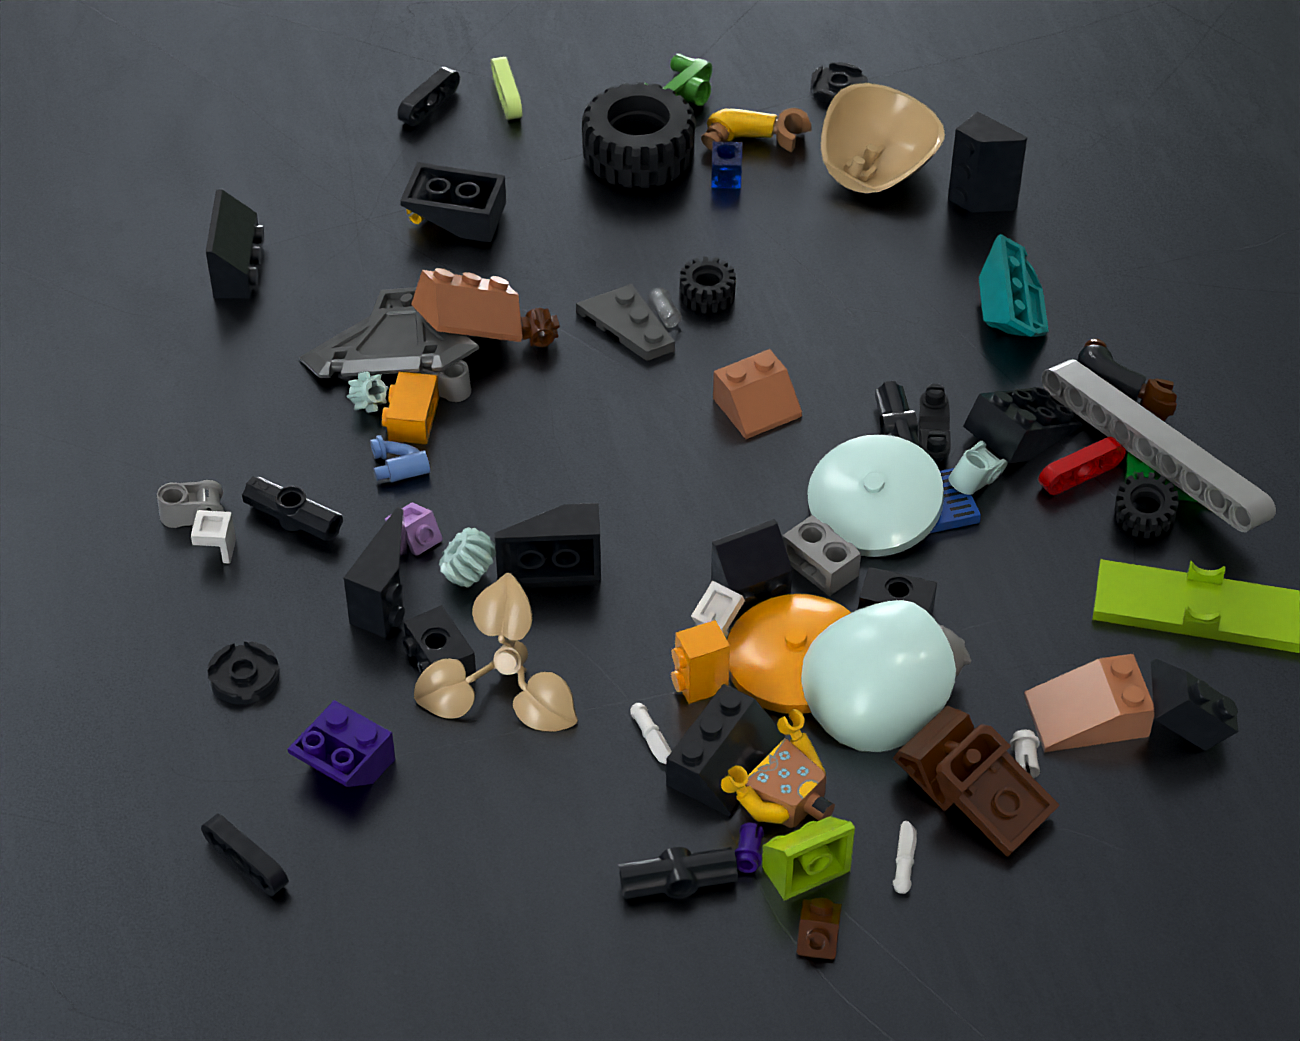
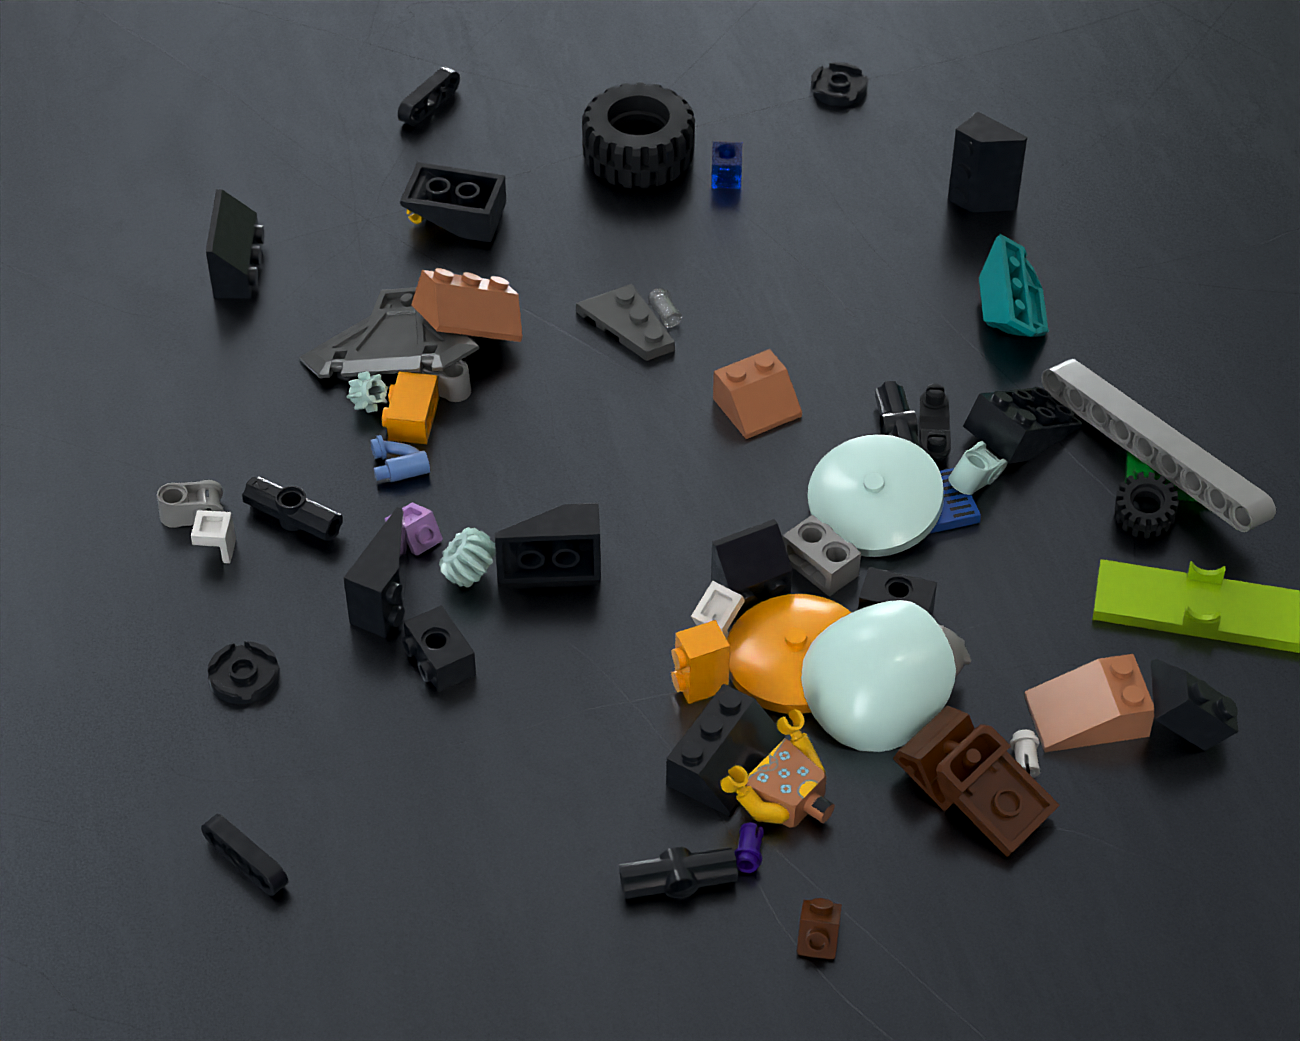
dark purple slope [288,700,396,787] -> none
tan plant [414,573,578,732] -> none
yellowish green beam [491,57,522,120] -> none
reddish brown gear [521,308,560,347] -> none
white piece [630,703,672,764] -> none
bright green connector [645,53,712,106] -> none
black tyre [679,257,736,313] -> none
piece [701,108,812,152] -> none
lime slope [762,816,855,901] -> none
tan piece [821,83,945,193] -> none
white piece [893,821,917,894] -> none
red beam [1038,437,1126,495] -> none
piece [1077,339,1177,421] -> none

